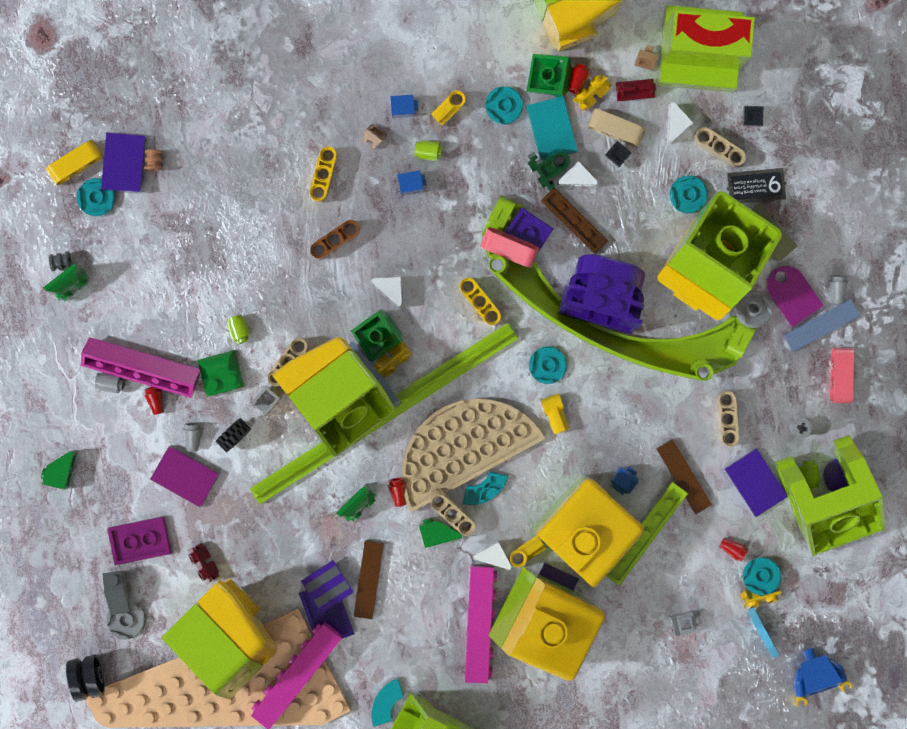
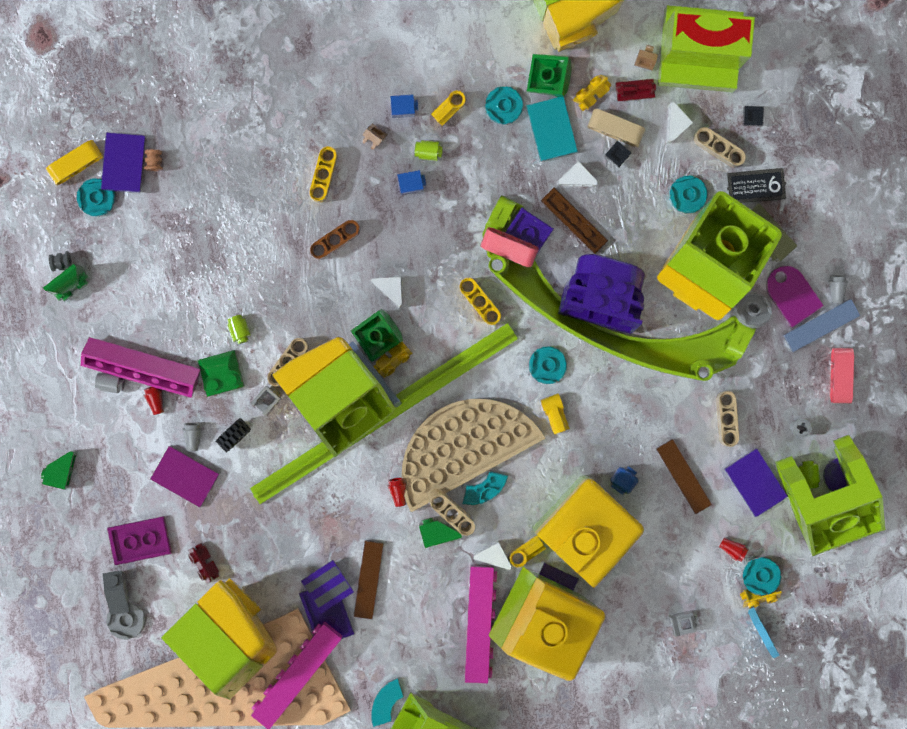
black wheel [66,654,105,702] -> none
green slope [336,484,376,522] -> none
dark green pin [527,149,570,191] -> none
red cone [568,64,590,94] -> none
lime plate [606,482,688,586] -> none
blue torso [794,648,853,707] -> none

